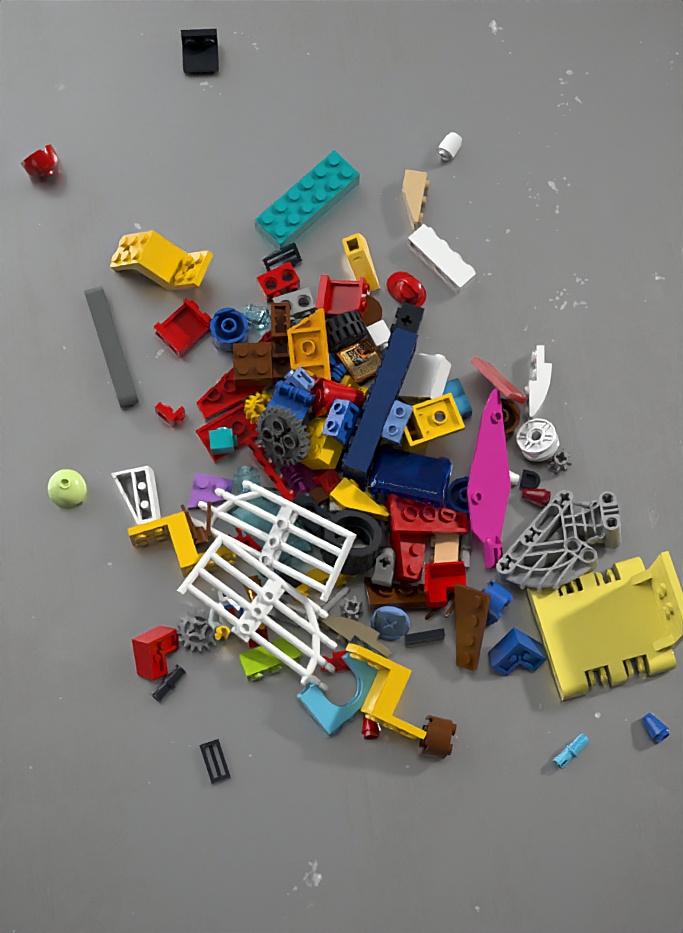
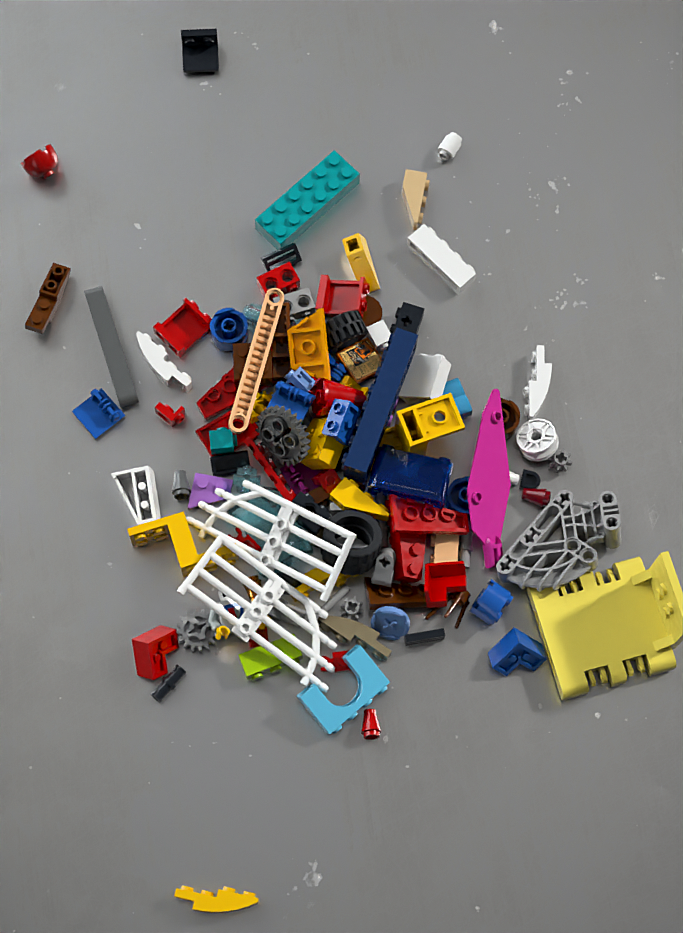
yellowish green cylinder [48,469,87,509] -> none
yellow bracket [110,230,214,291] -> none
reddish brown plant [181,501,212,545] -> none
black tile [199,739,231,784] -> none
yellow bracket [346,643,427,741] -> none
medium blue bracket [380,401,413,448] -> none
red piece [386,271,427,307] -> none
reddish brown brick [419,715,457,759] -> none
reddish brown wing [454,583,491,671] -> none
tile [471,356,527,404] -> none
medium azure axle [554,734,589,769] -> none
blue cone [642,712,670,743] -> none
none -> reddish brown slope [25,263,71,334]
none -> blue hinge [72,388,125,439]
none -> white slope [136,331,193,393]
none -> dark grey cone [172,470,191,500]
none -> yellow slope [174,886,259,913]
none -> black tile [210,450,251,476]
none -> light nougat gear [228,288,284,434]

